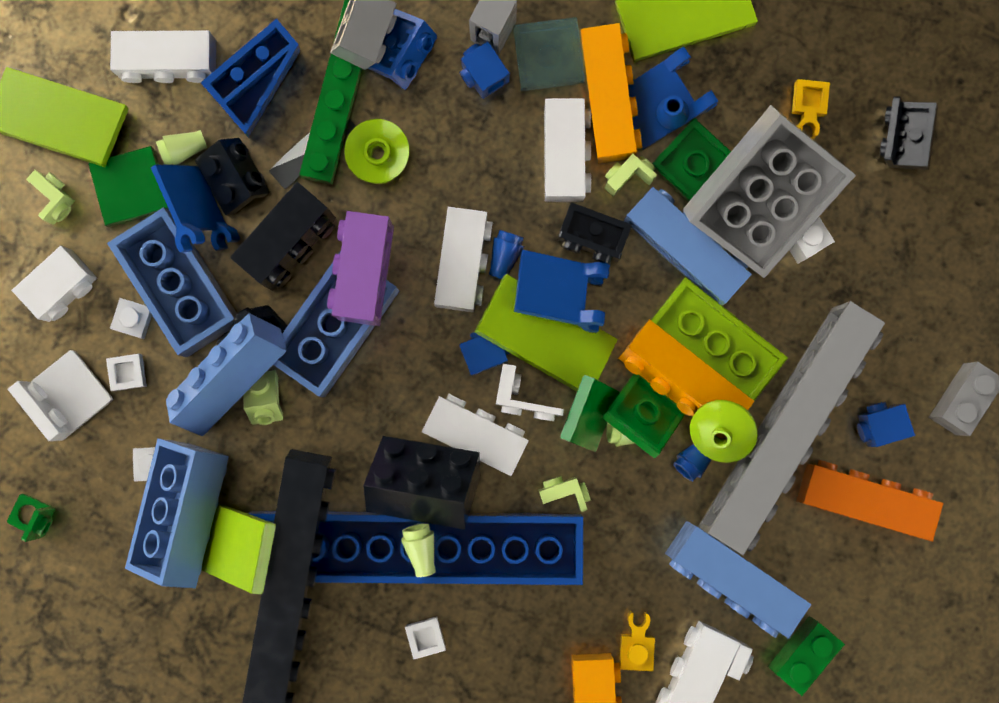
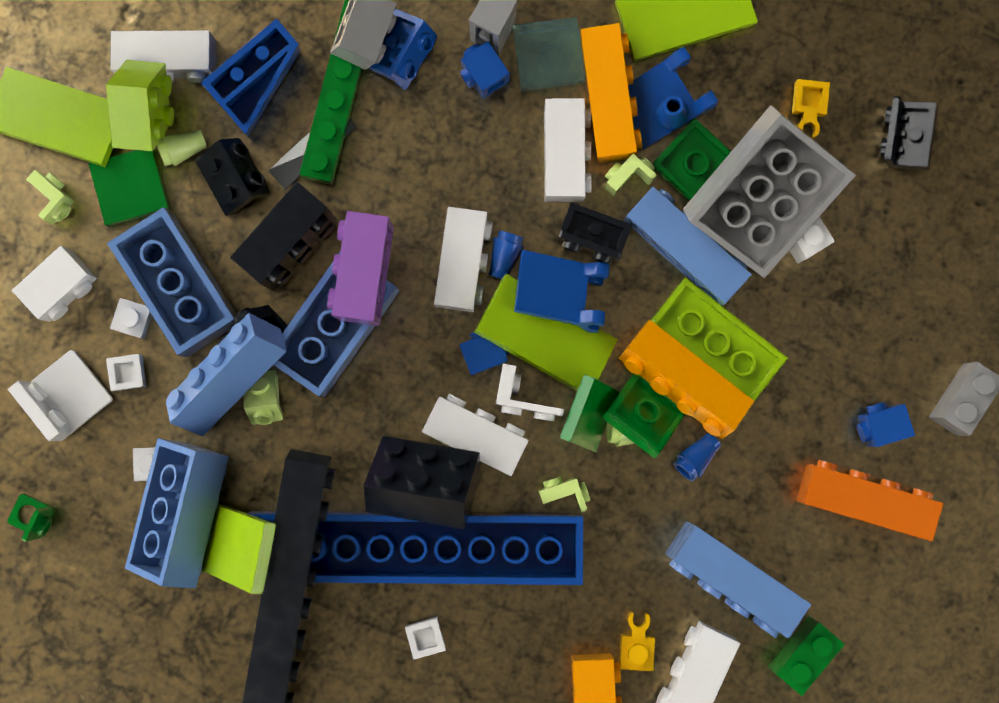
blue flag [151,164,240,253] -> none
lime dish [344,119,410,184] -> none
yellowish green cone [401,524,436,577] -> none
lime dish [690,400,758,463] -> none
light grey brick [698,301,885,555] -> none
white plate [726,640,754,681] -> none
none -> lime brick [106,60,174,151]

